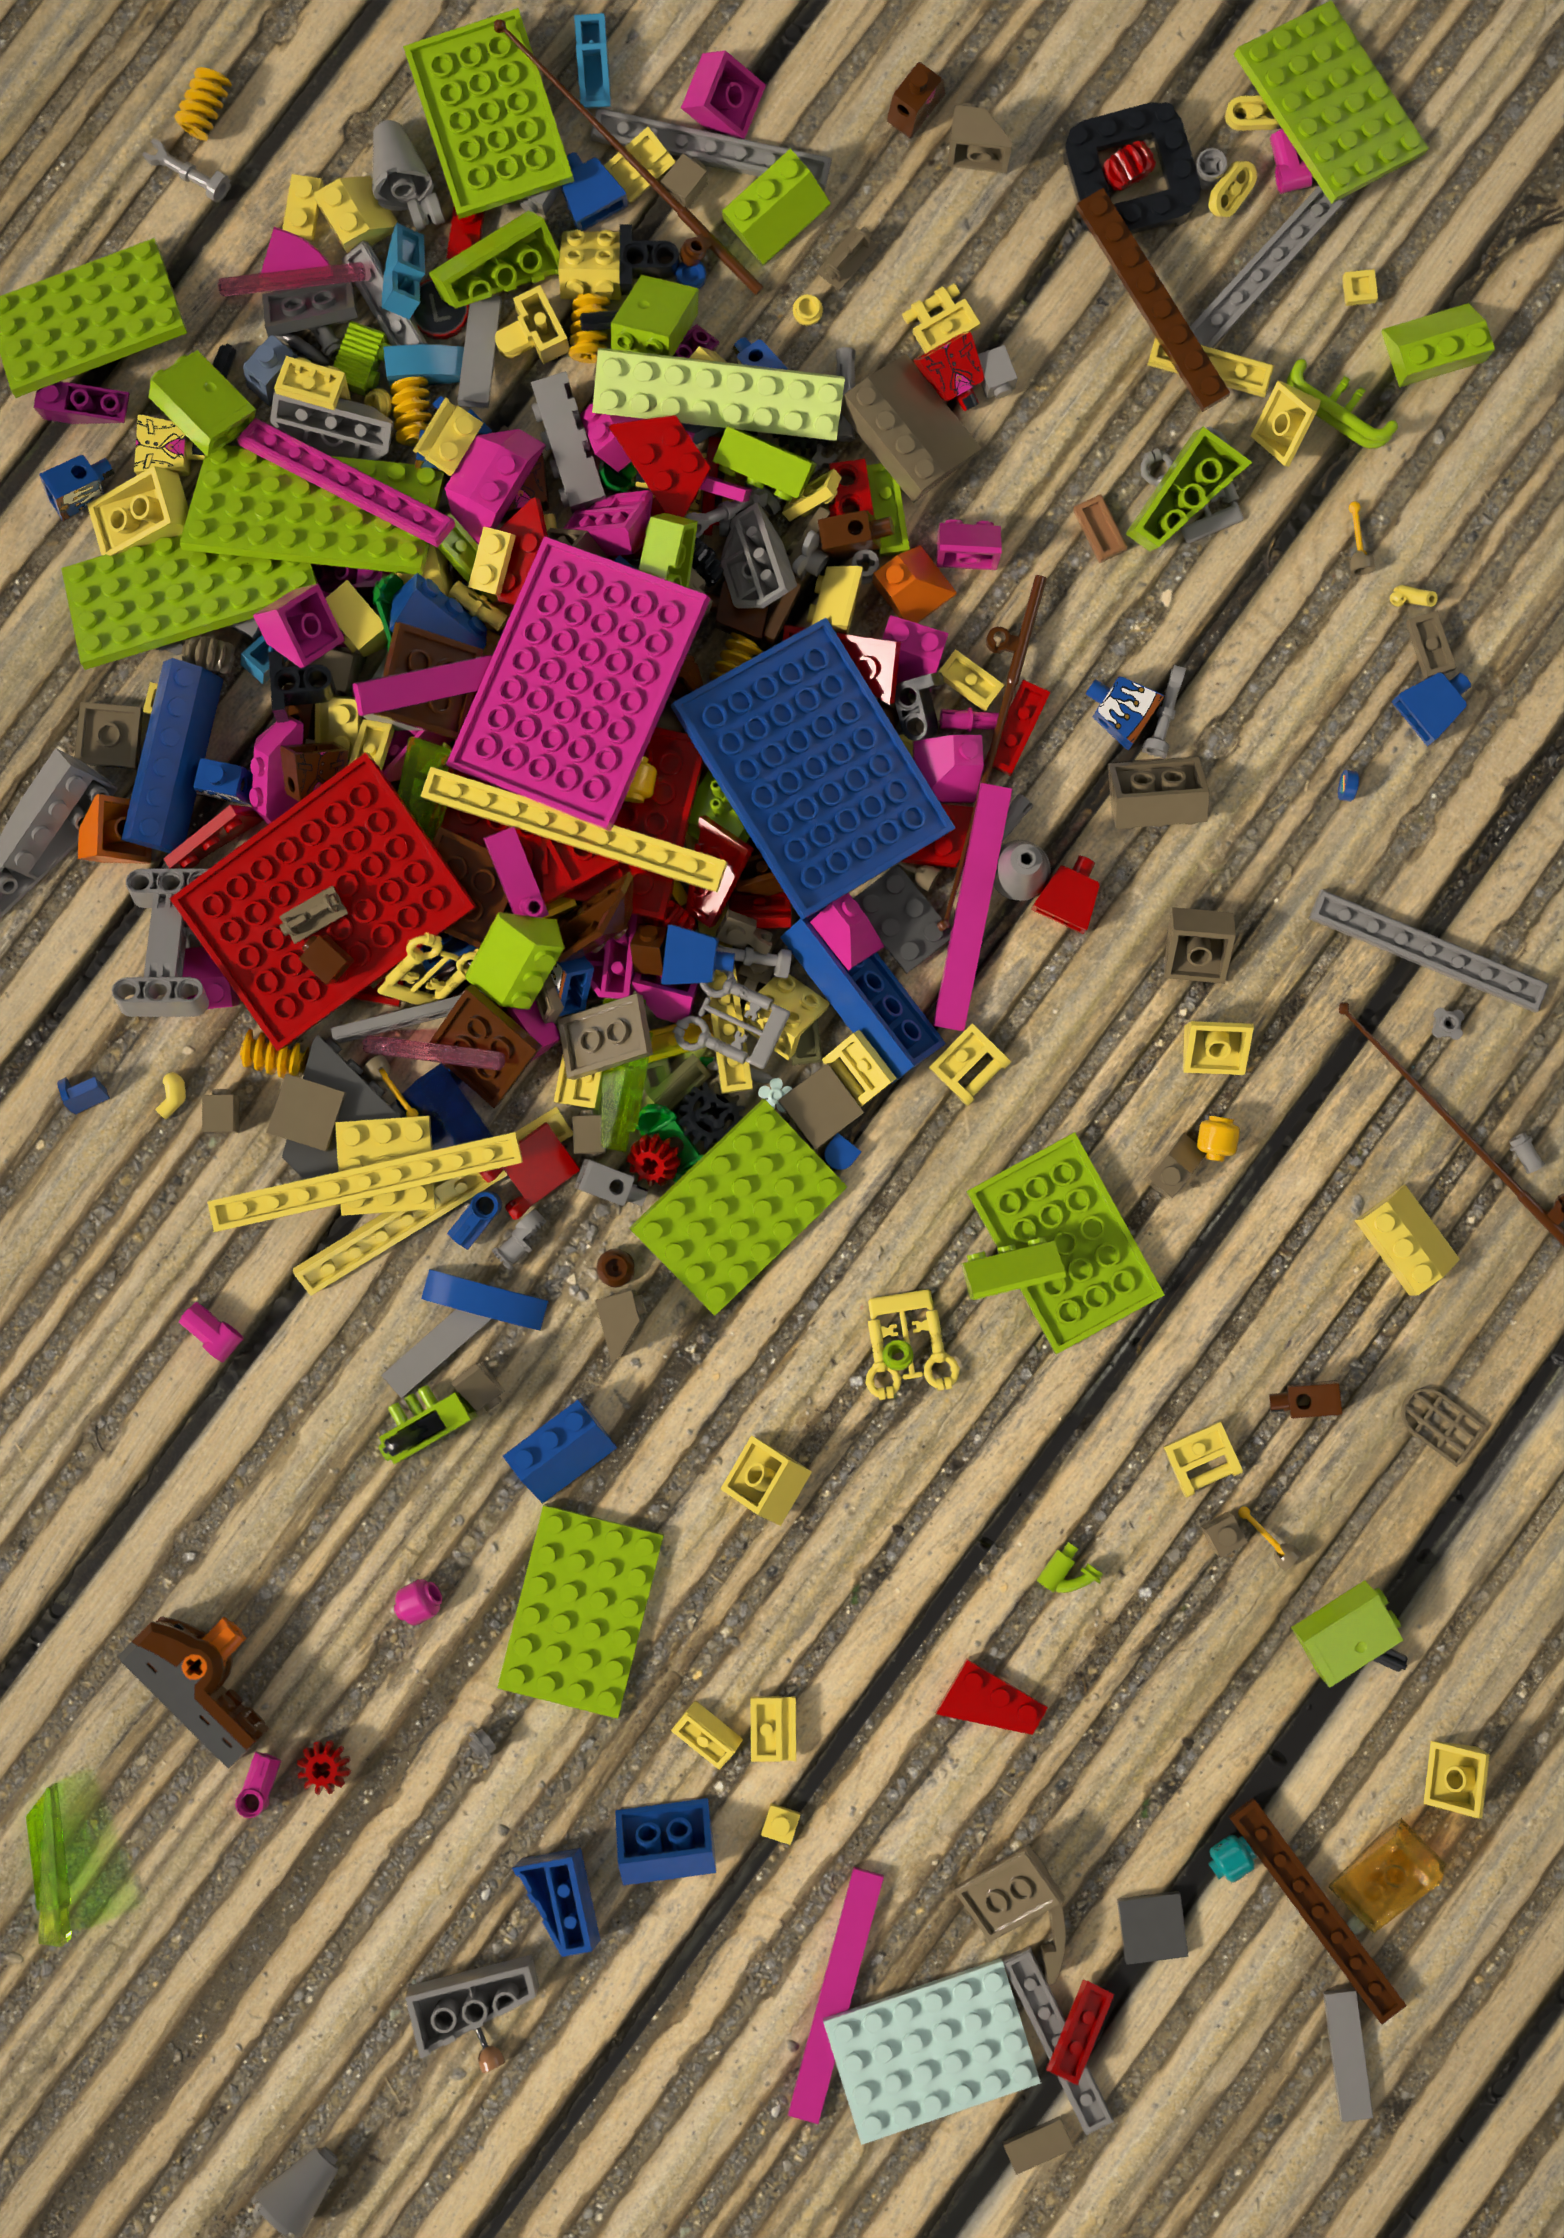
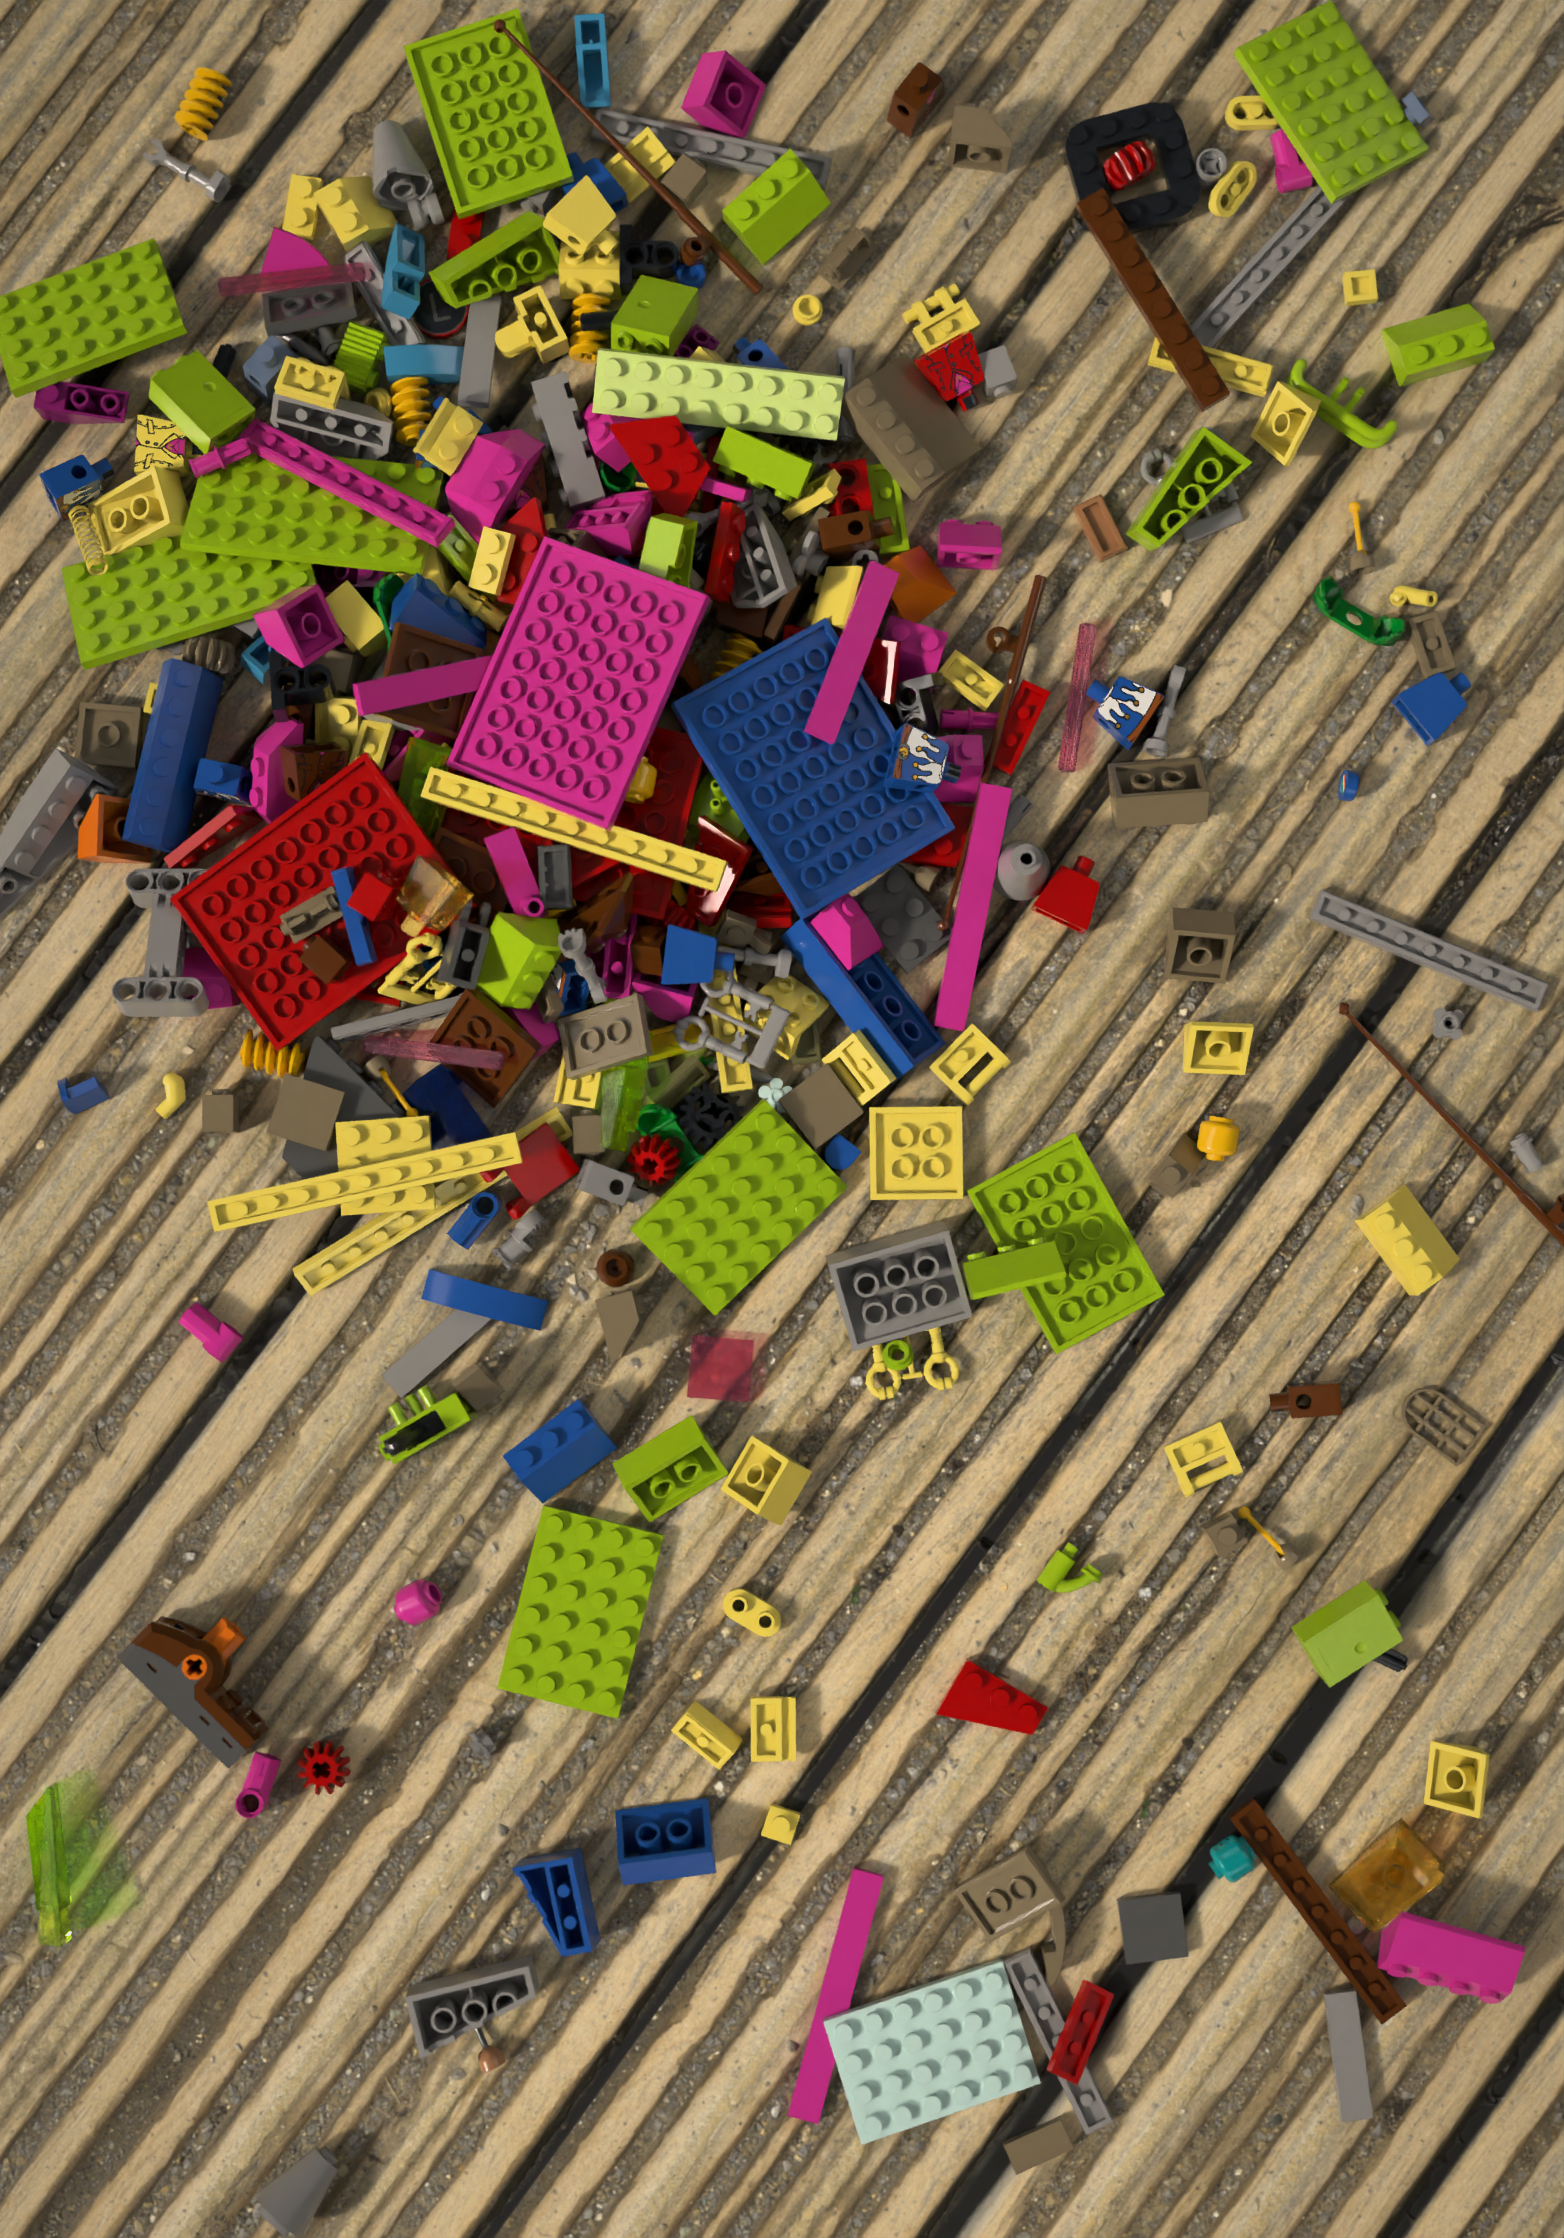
none -> light yellow piece [69,505,109,575]
none -> dark pink axle [189,438,251,479]
none -> blue piece [331,867,378,966]
none -> red brick [347,870,409,921]
none -> clear yellow torso [397,855,474,937]
none -> dark grey hinge [436,896,491,990]
none -> dark grey plate [538,844,574,911]
none -> light yellow torso [542,175,619,256]
none -> light grey piece [558,928,608,1004]
none -> lime slope [612,1415,729,1522]
none -> clear pink tile [687,1335,754,1402]
none -> red plate [704,502,746,602]
none -> light yellow plate [723,1588,781,1637]
none -> dark pink tile [804,560,900,744]
none -> light grey slope [825,1221,972,1351]
none -> light yellow plate [869,1106,963,1200]
none -> torso [883,723,961,793]
none -> clear pink axle [1058,623,1096,773]
none -> green piece [1313,576,1405,646]
none -> dark pink slope [1377,1911,1525,2004]
none -> sand blue plate [1402,92,1435,127]

